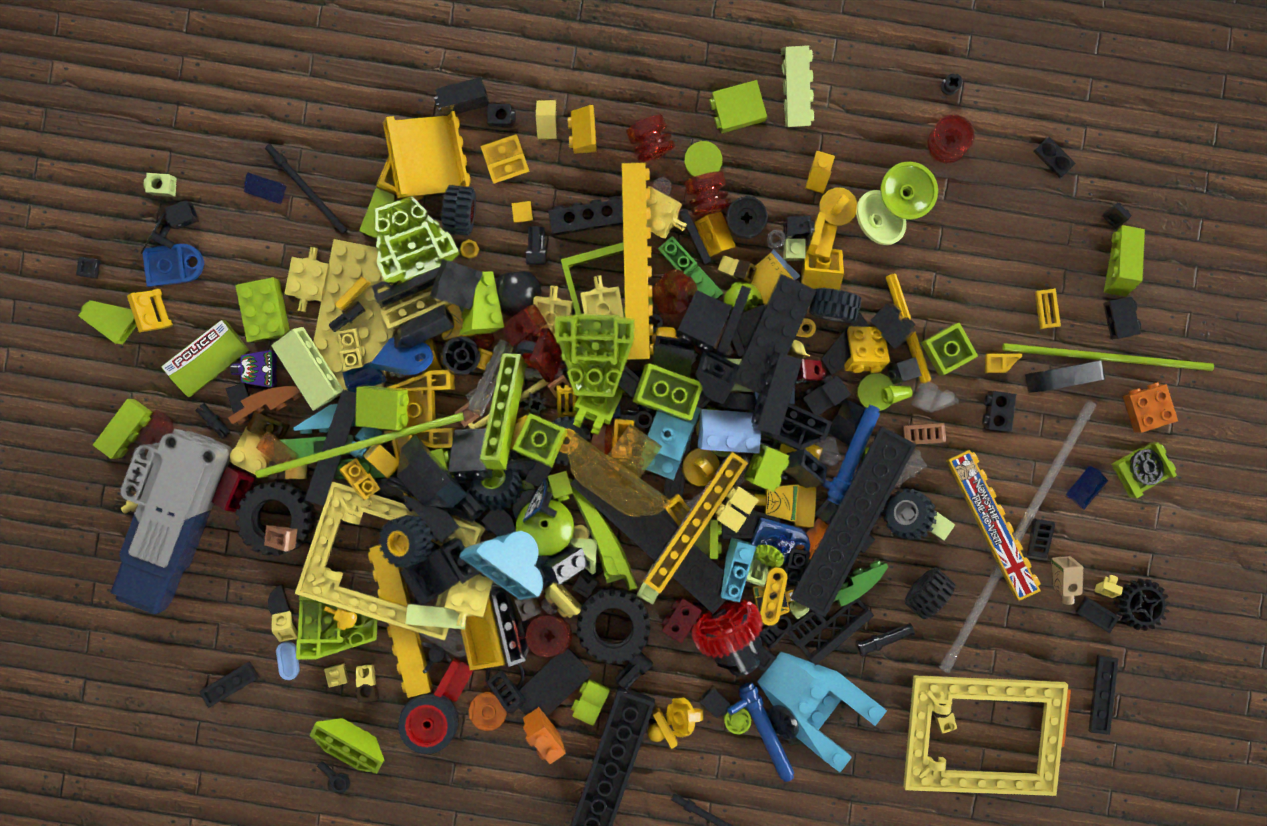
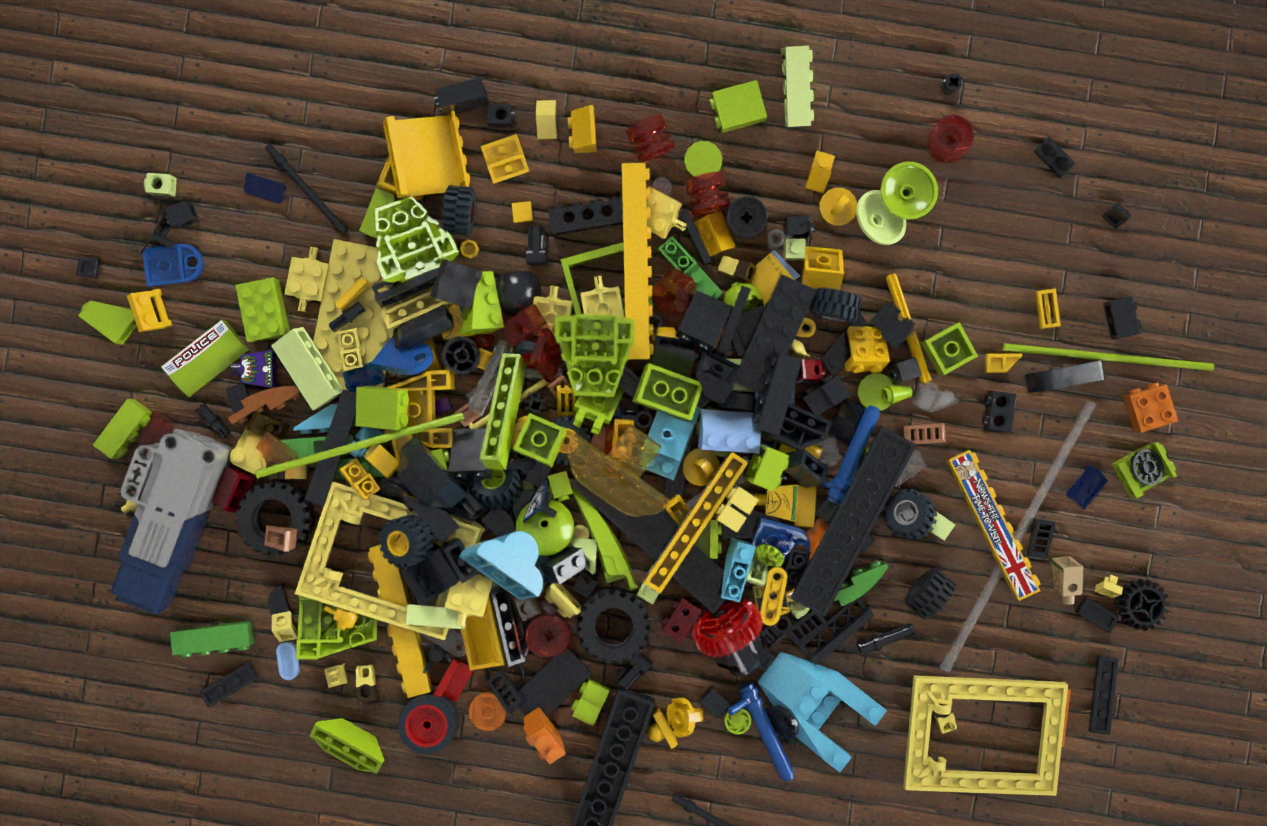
black plate [317,761,350,793] -> none
yellow panel [807,212,837,259] -> none
lime wedge [1104,225,1145,297] -> none
none -> bright green brick [170,620,255,658]
none -> dark purple piece [435,397,453,415]

